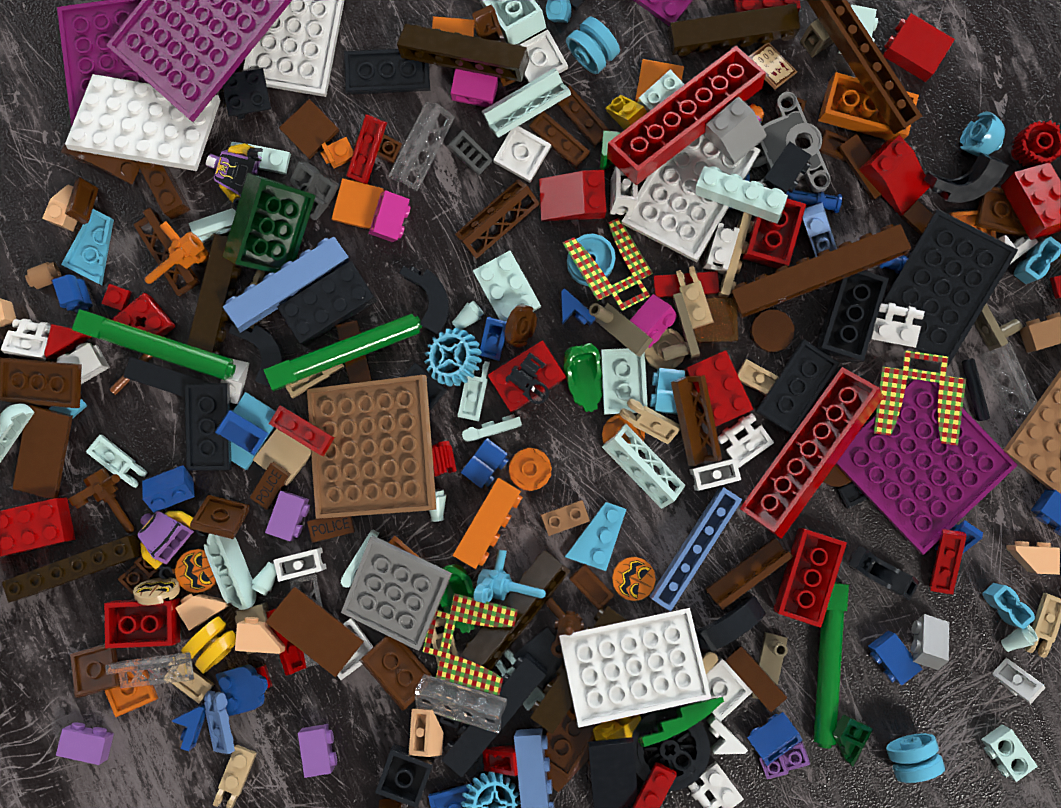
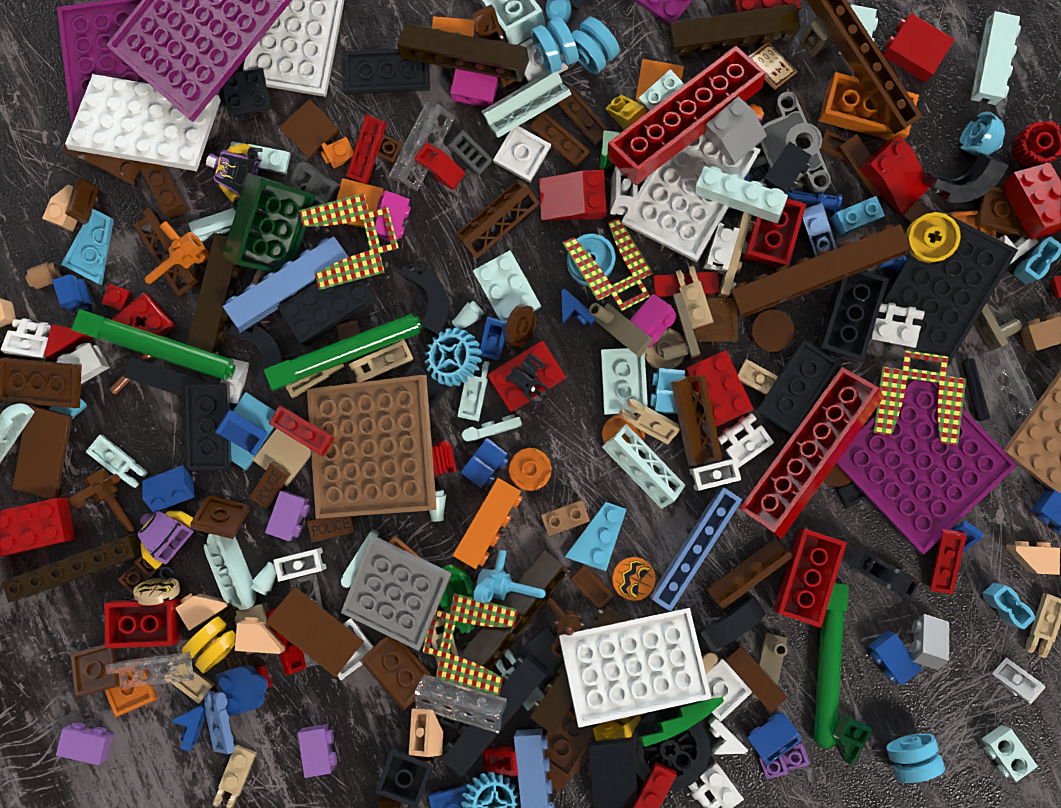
tile [175,549,216,593] -> none
green hair [563,343,603,412] -> none
light aqua cone [1001,625,1038,652] -> none
none -> piece [299,193,398,290]
none -> tan plate [349,340,413,383]
none -> red slope [414,142,465,190]
none -> medium azure wheel [530,16,579,75]
none -> medium azure brick [830,196,885,238]
none -> yellow wheel [906,212,961,263]
none -> light aqua brick [971,11,1021,105]

